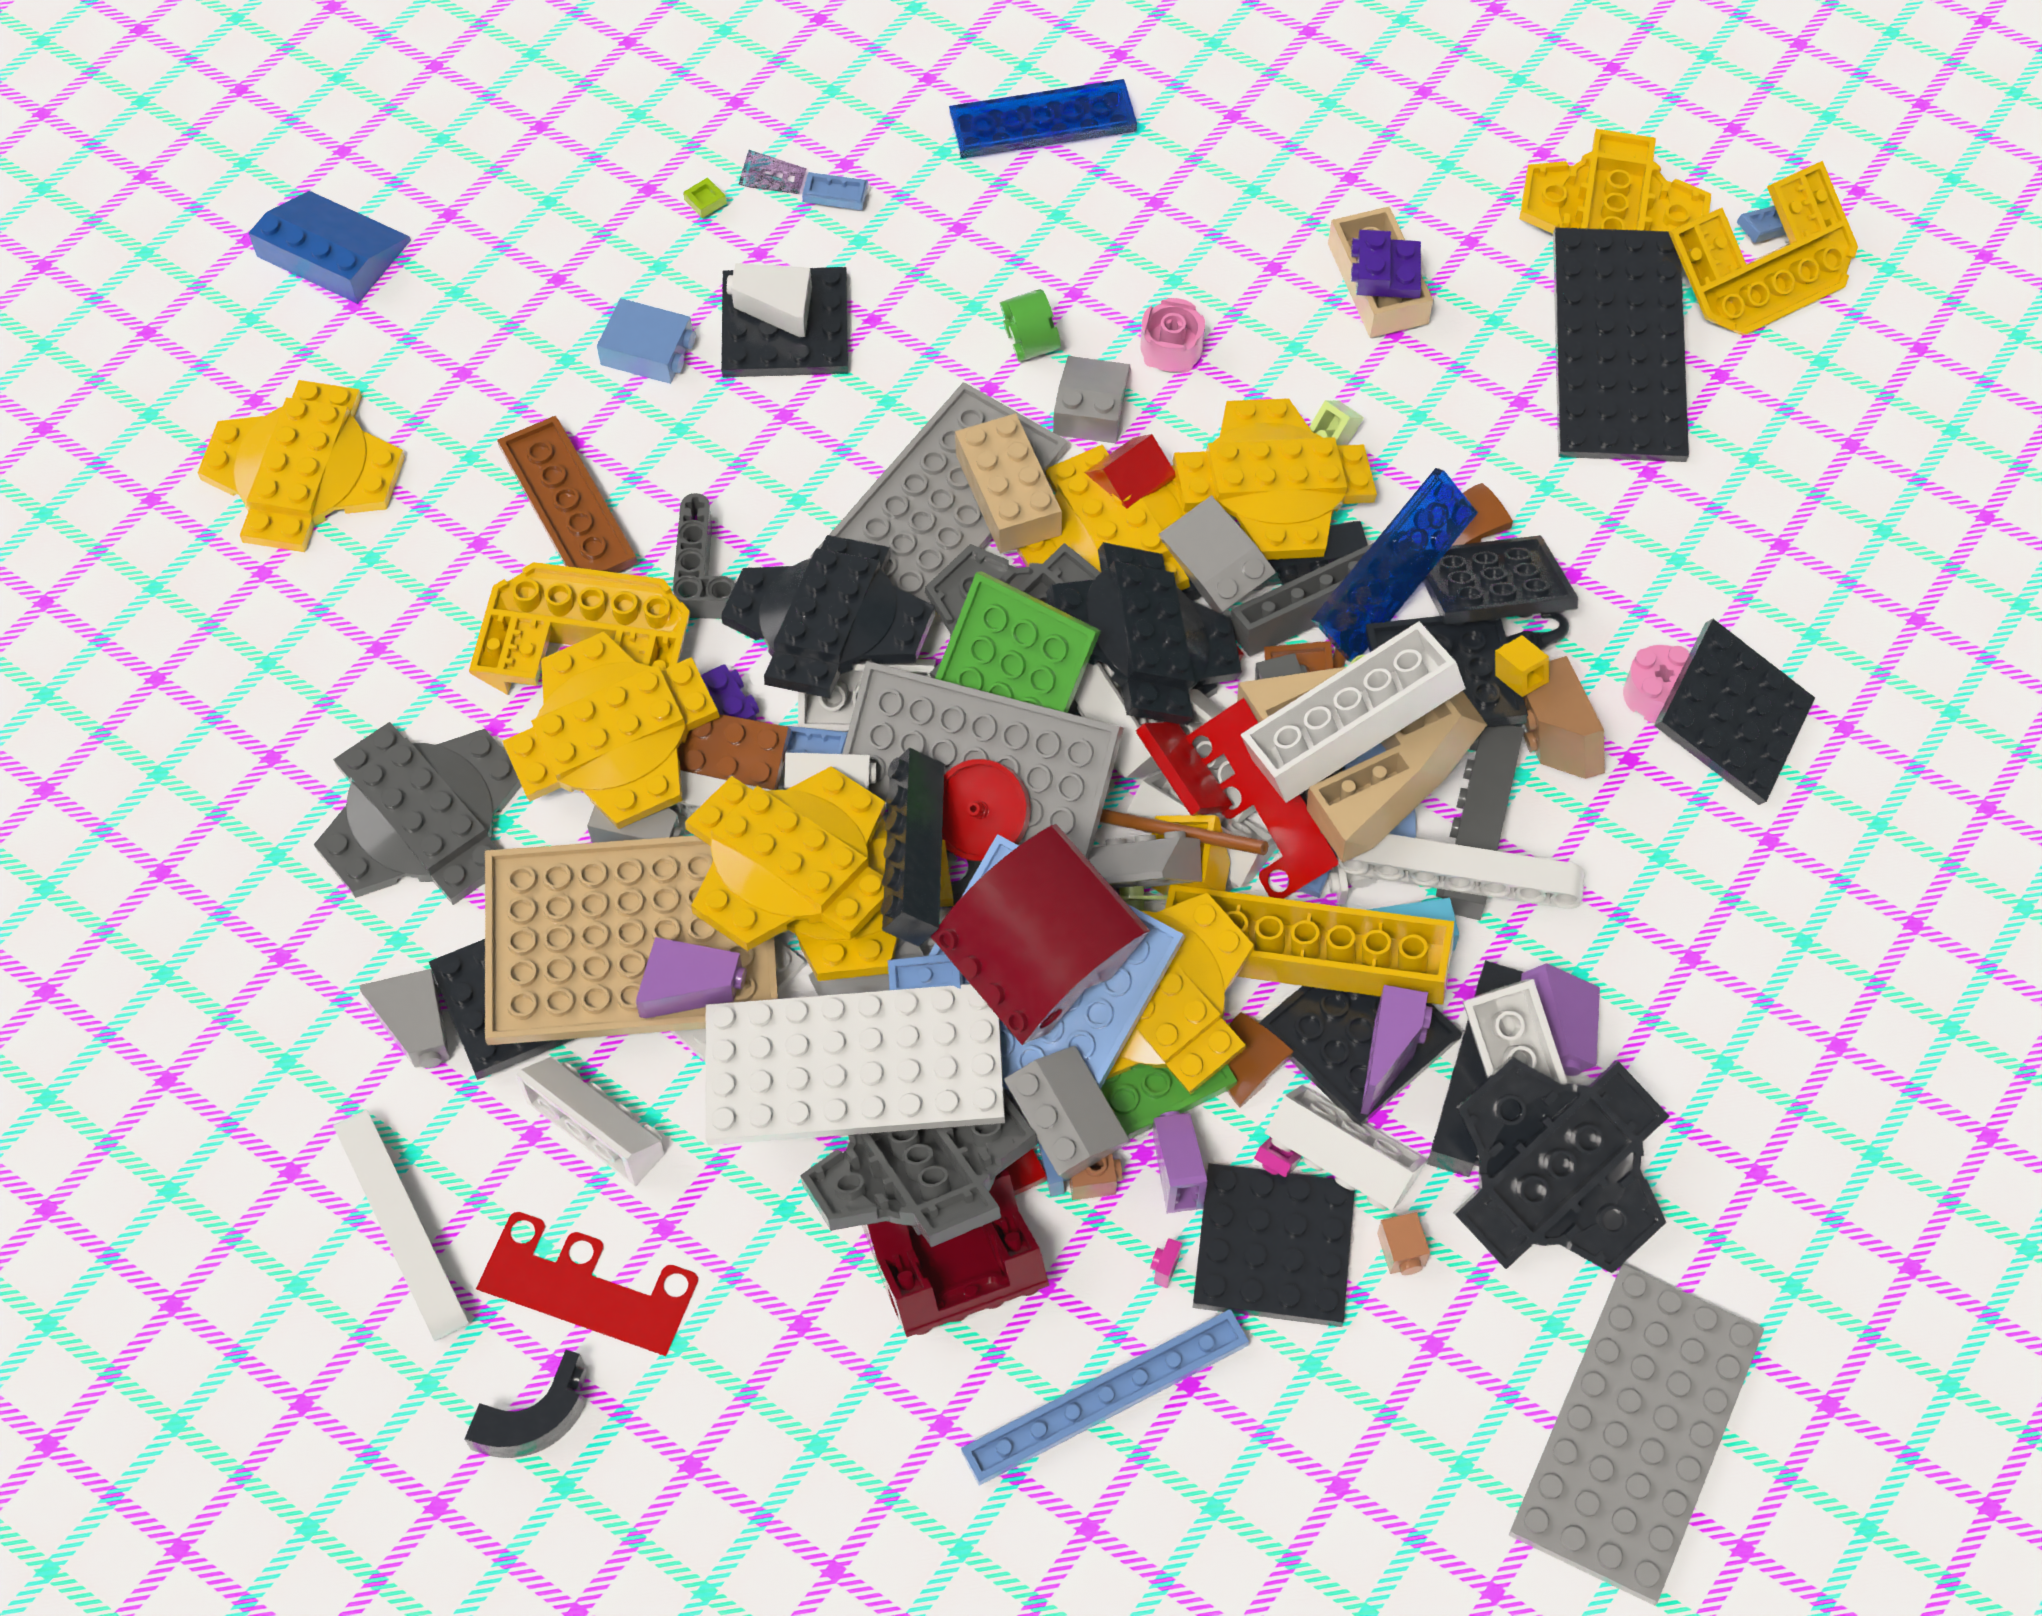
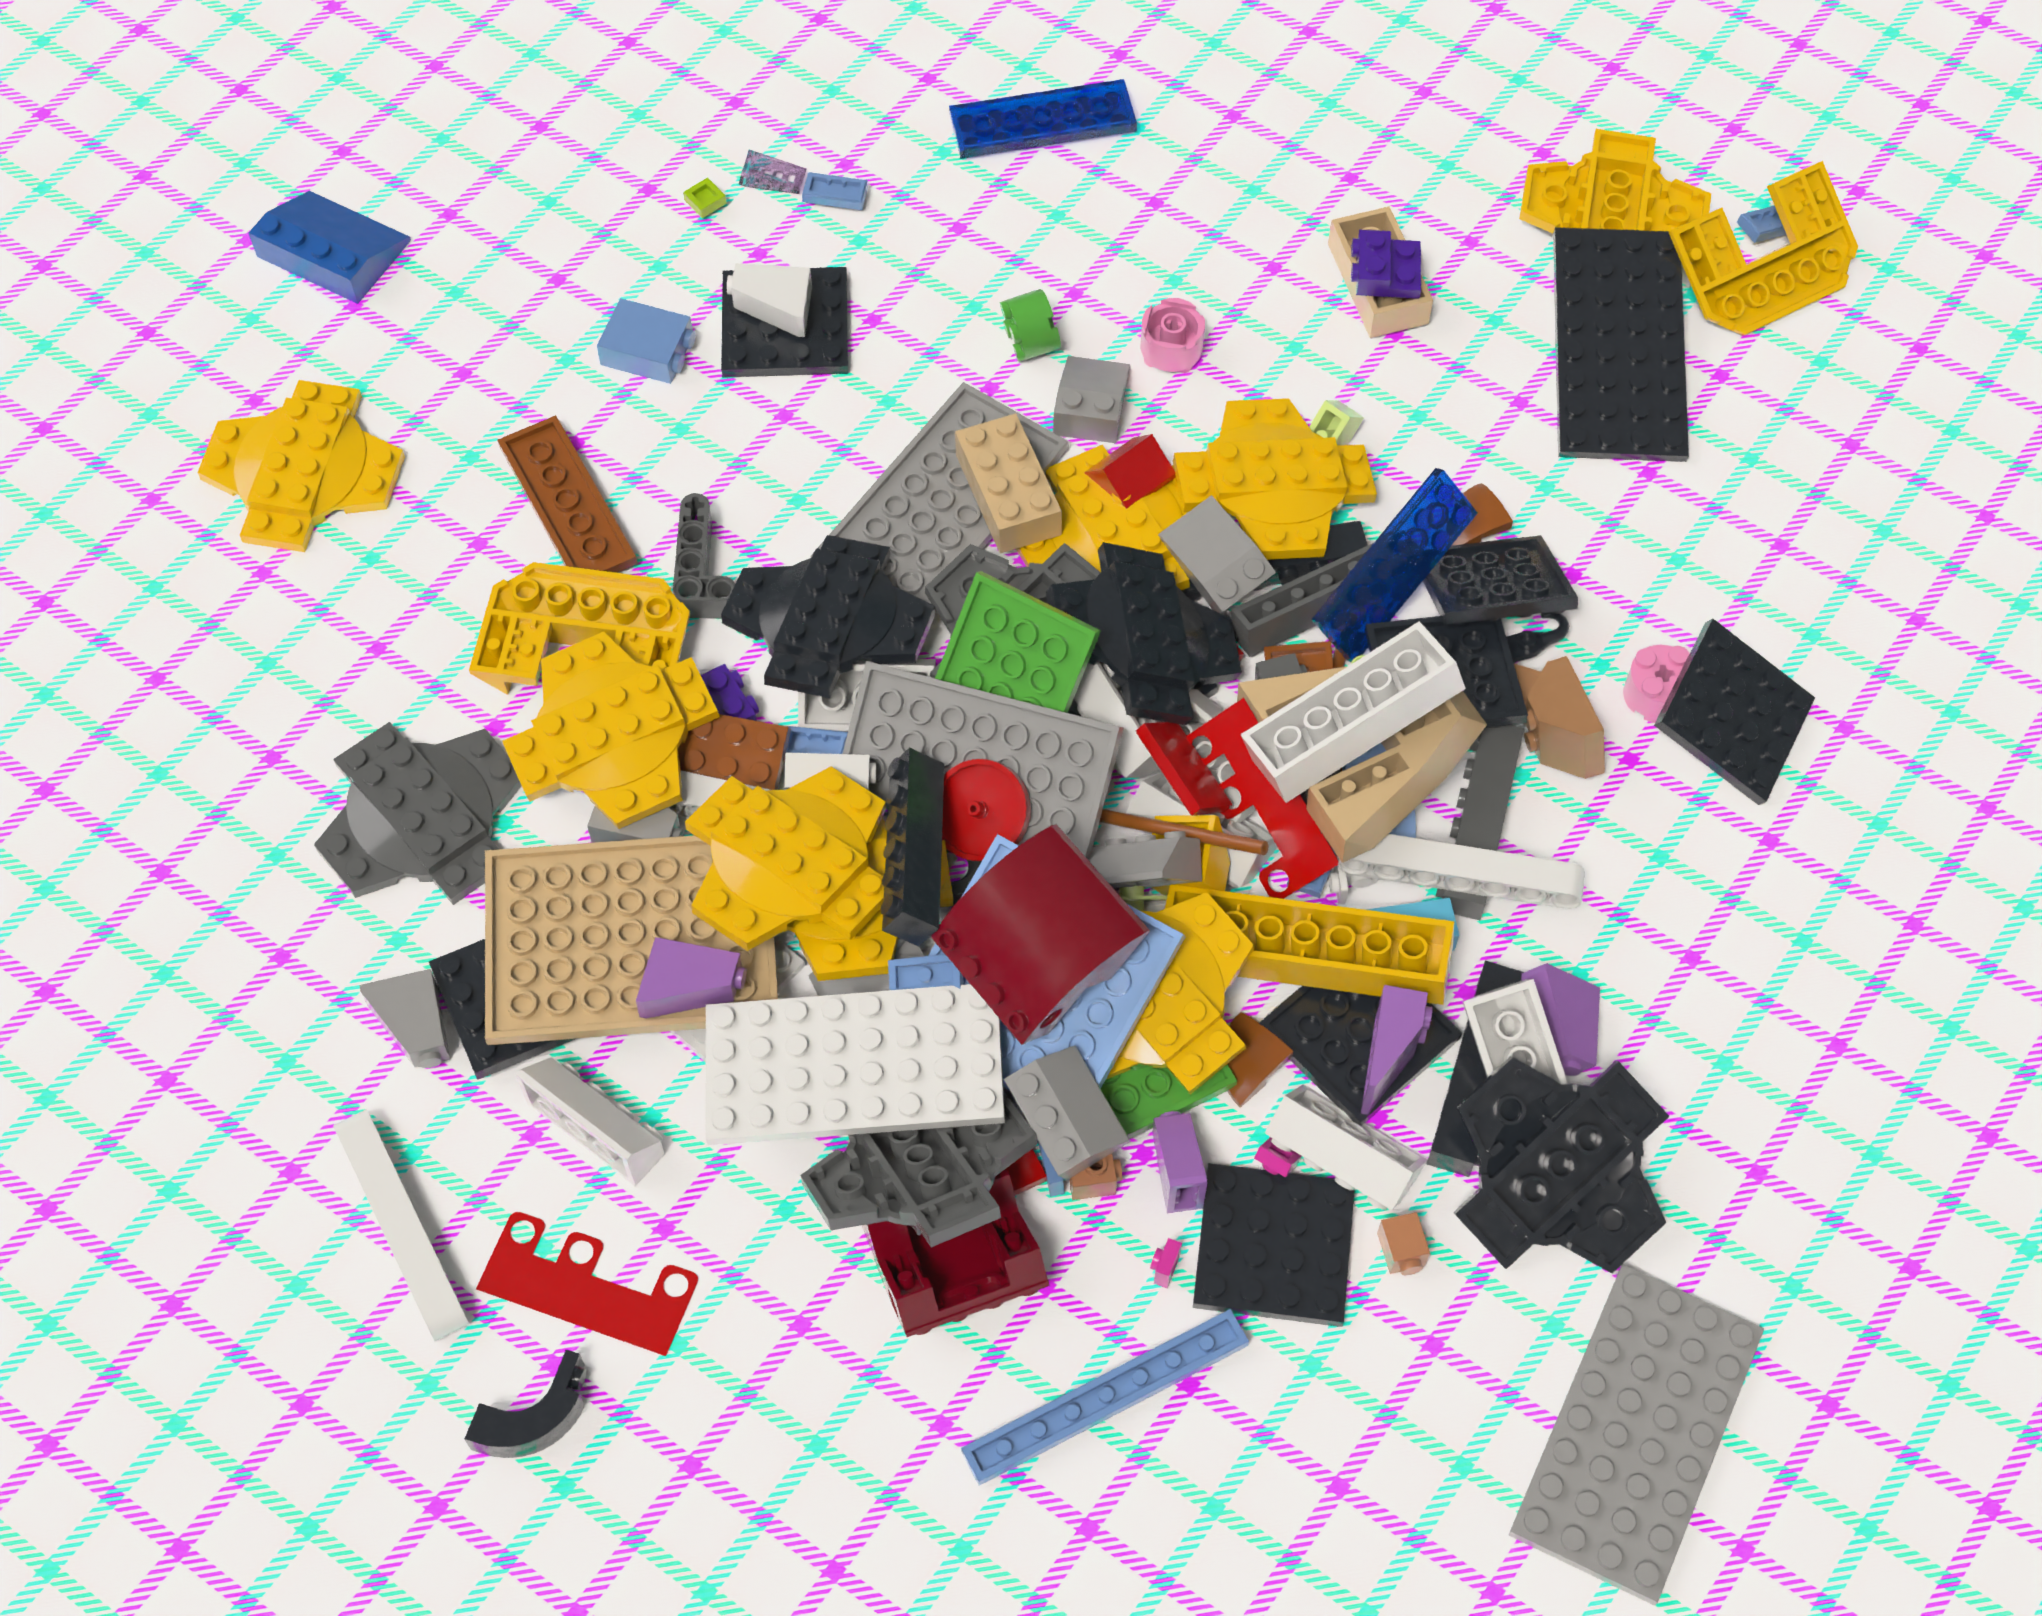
yellow brick [1495,636,1549,697] -> none

